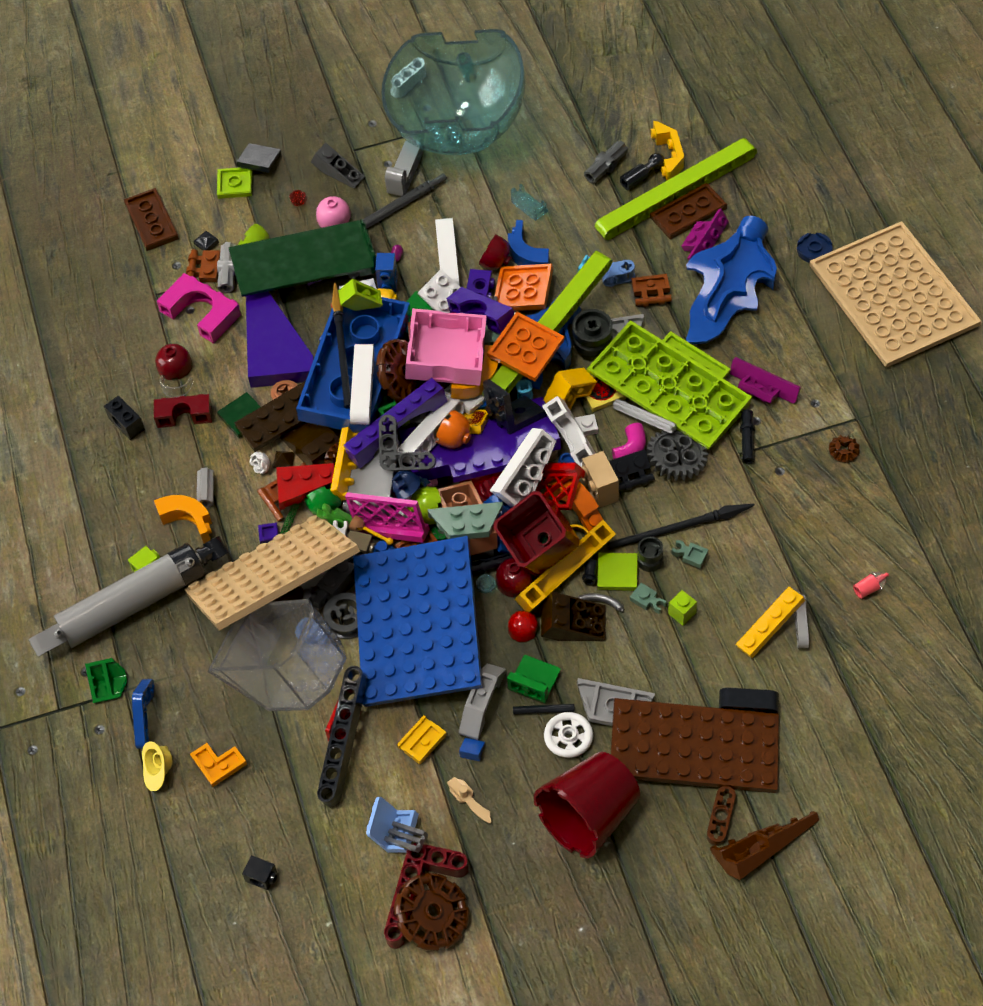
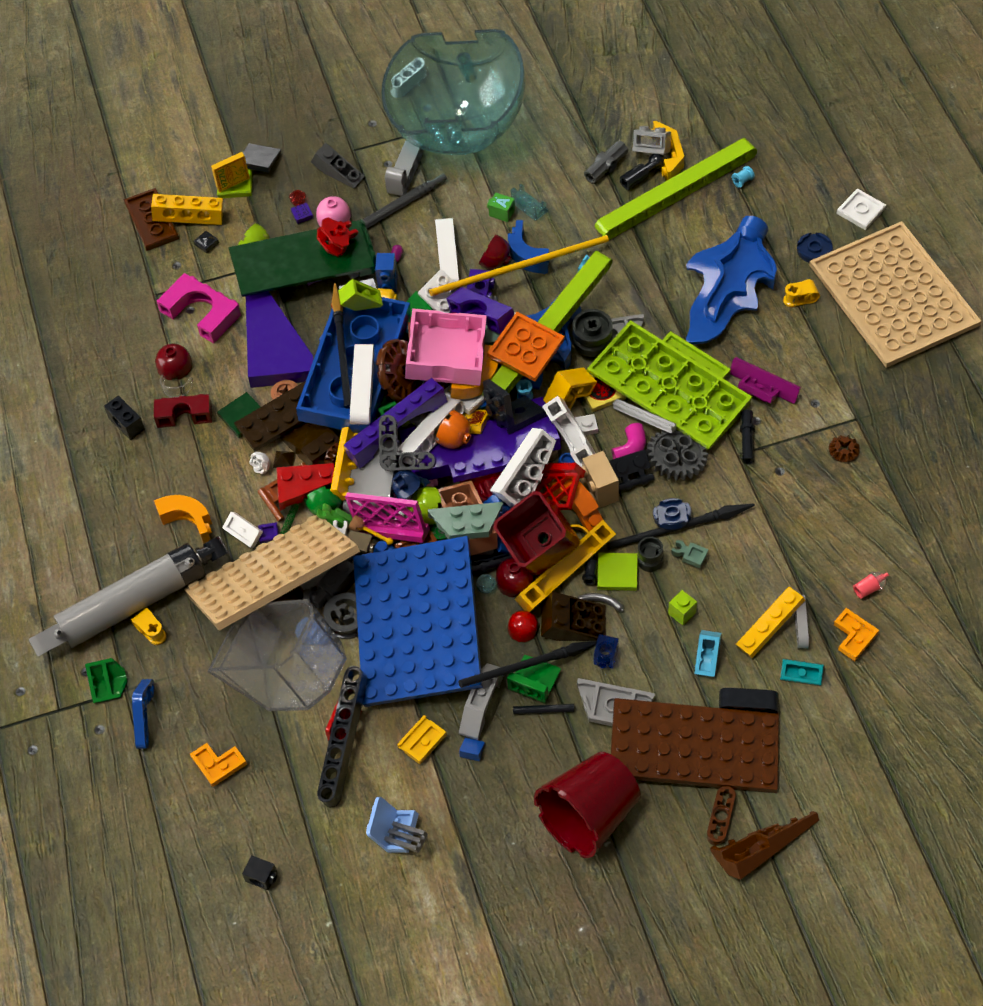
lime brick [128,546,160,572] -> none
light yellow piece [142,741,173,791] -> none
dark orange plate [186,249,220,282] -> none
light grey axle [197,468,214,508] -> none
light grey piece [217,242,236,293] -> none
dark red beam [384,843,469,949] -> none
reddish brown plate [394,873,469,951] -> none
tan piece [447,777,491,824] -> none
orange plate [494,264,553,311] -> none
white plate [544,712,593,758] -> none
medium blue piece [602,260,635,287] -> none
sand green plate [630,583,666,614] -> none
dark orange plate [631,274,672,307] -> none
reddish brown tile [650,183,727,240] -> none
magenta bracket [681,209,729,260] -> none
none -> yellow piece [131,608,166,645]
none -> yellow brick [151,194,223,225]
none -> yellow tile [211,152,250,193]
none -> white plate [222,512,263,548]
none -> dark purple tile [291,203,313,224]
none -> red hinge [317,217,359,257]
none -> yellow piece [429,235,609,296]
none -> black piece [458,641,600,688]
none -> bright green brick [487,193,515,222]
none -> clear blue brick [593,634,619,668]
none -> light grey window [632,126,671,154]
none -> dark blue tile [653,498,692,530]
none -> medium azure arch [694,630,722,677]
none -> medium azure bush [731,166,755,188]
none -> teal slope [780,658,824,685]
none -> yellow piece [783,279,820,307]
none -> light orange plate [834,608,879,661]
none -> white tile [836,189,886,230]

